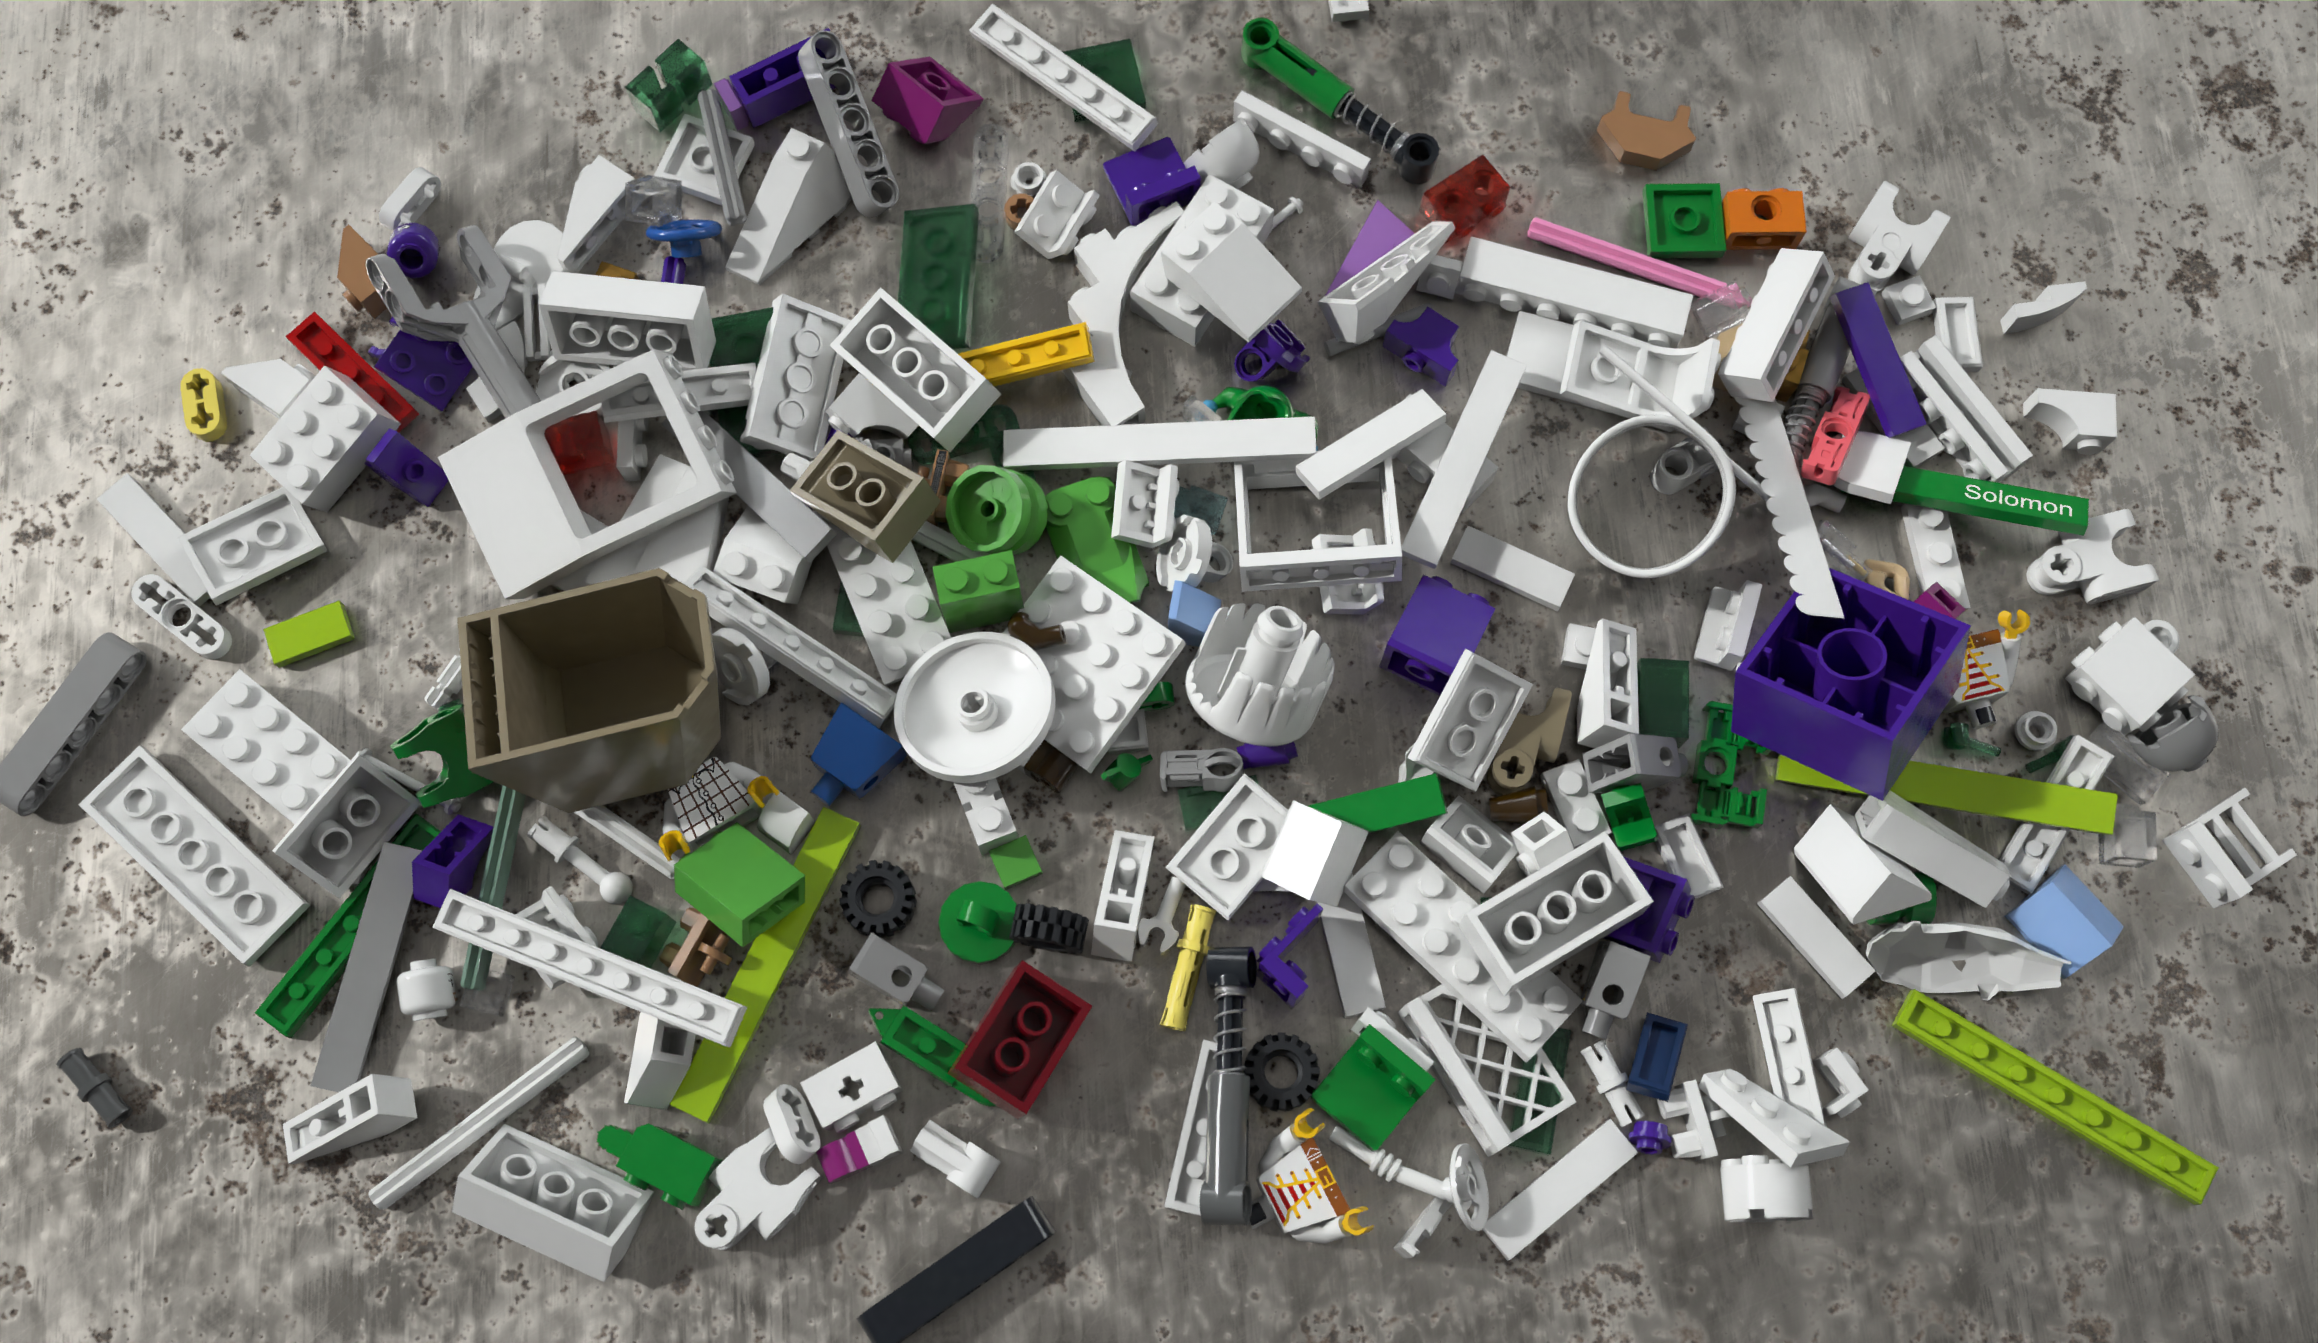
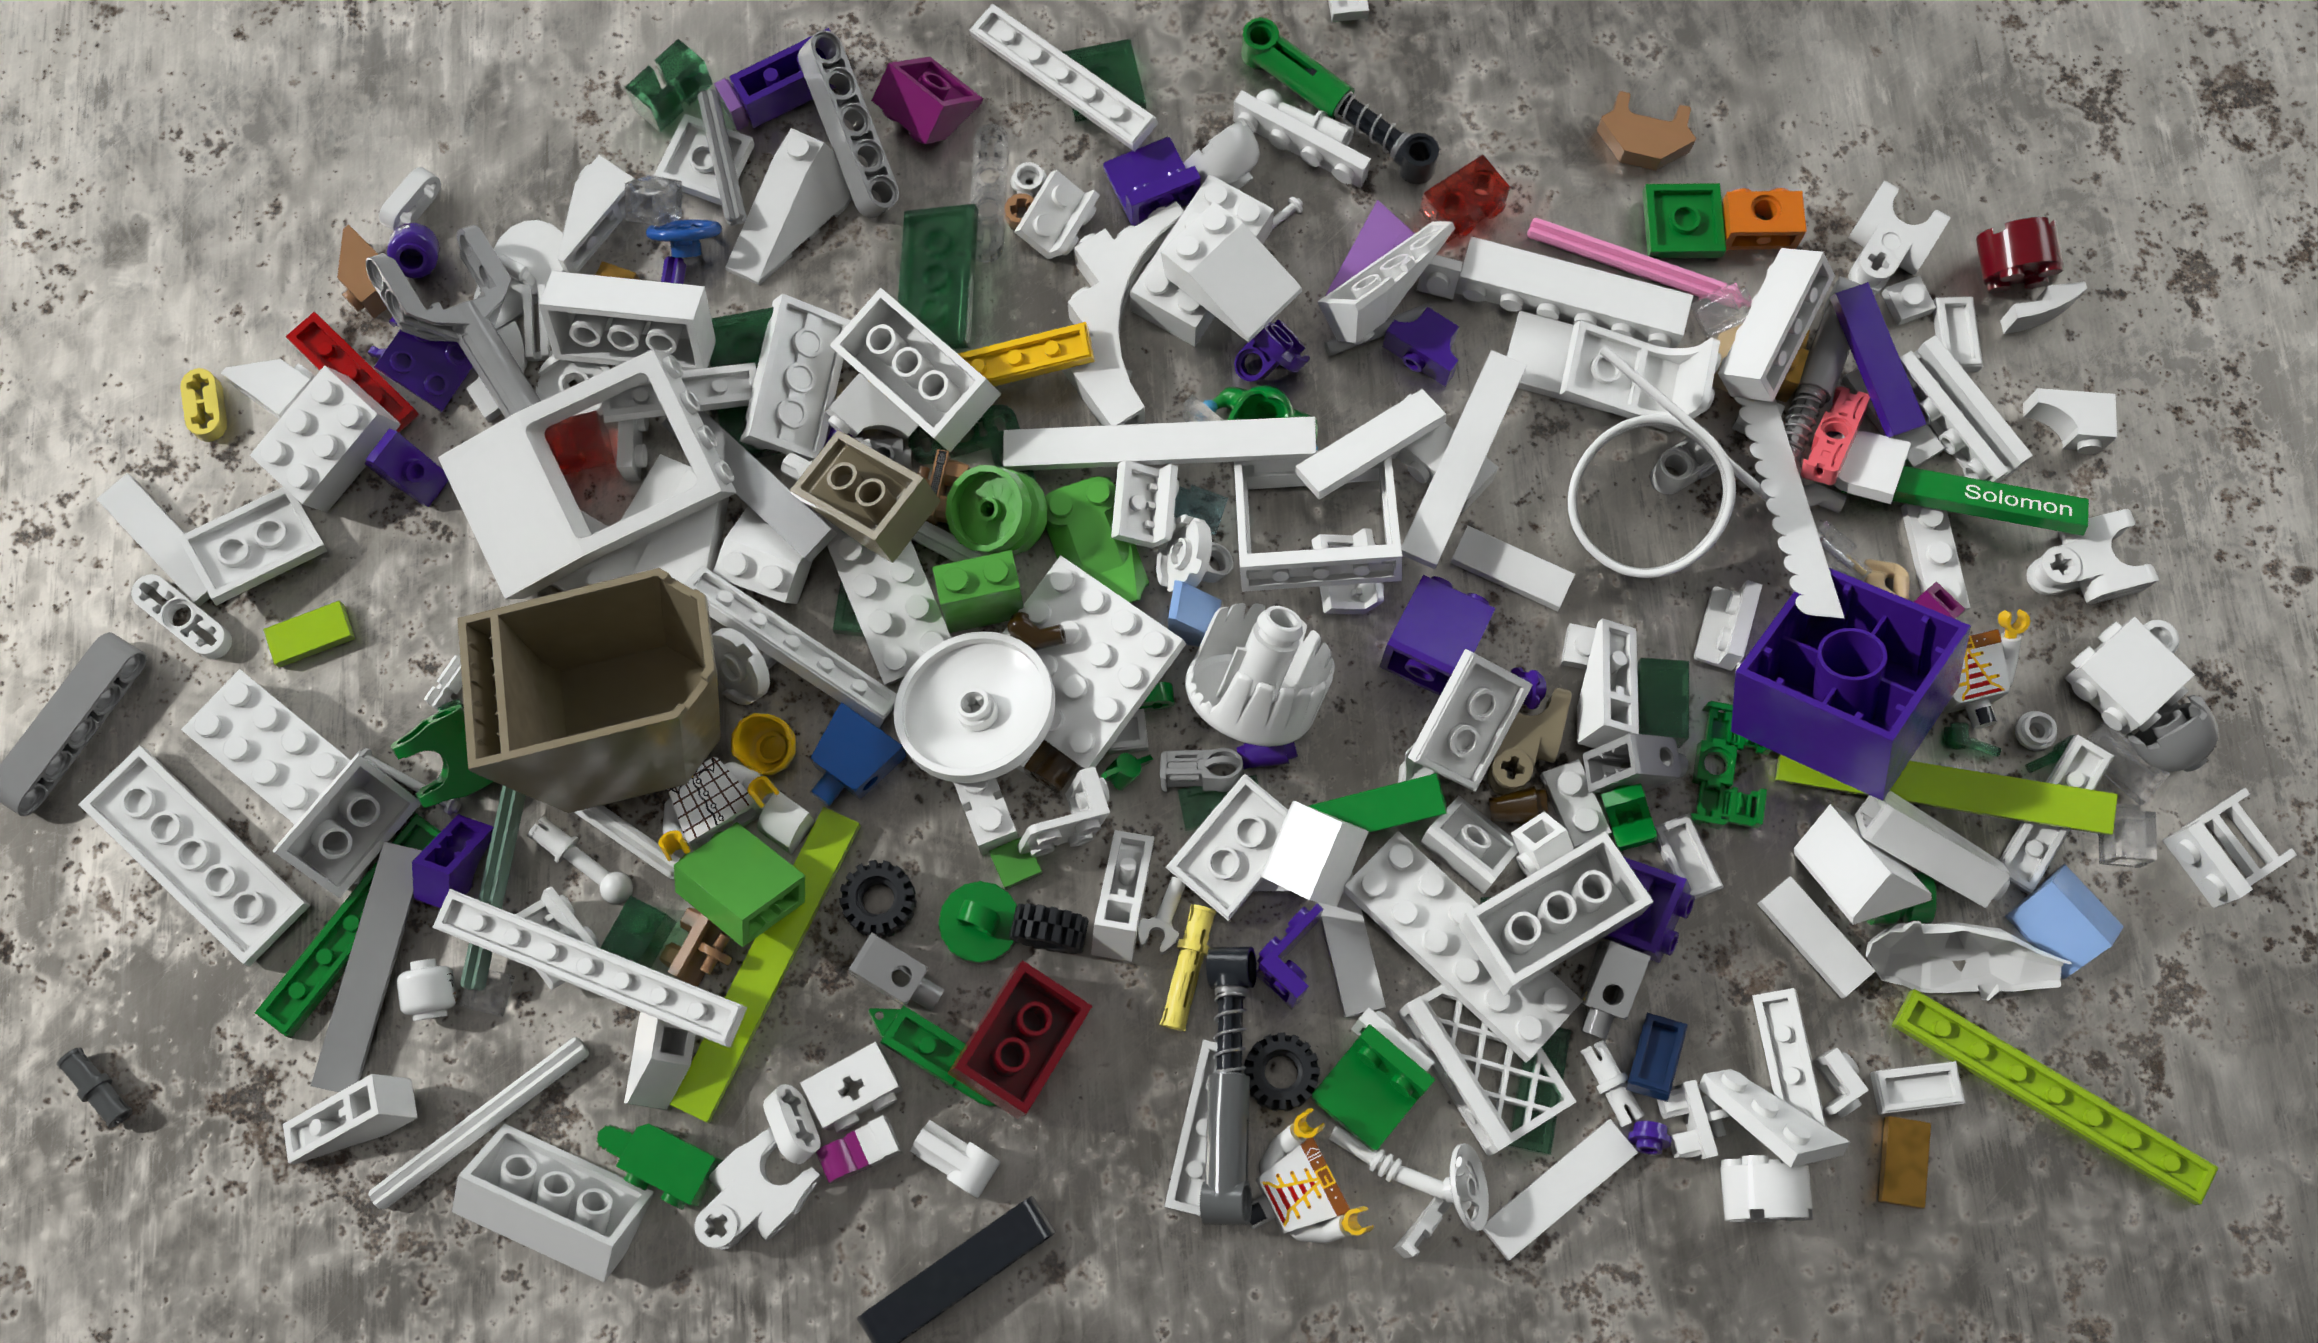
none -> yellow hair [731,713,796,776]
none -> white bracket [1017,766,1110,857]
none -> white pin [1256,89,1354,146]
none -> dark purple plate [1511,667,1547,709]
none -> white tile [1870,1061,1965,1115]
none -> pearl gold tile [1878,1116,1931,1209]
none -> dark red brick [1976,217,2064,294]

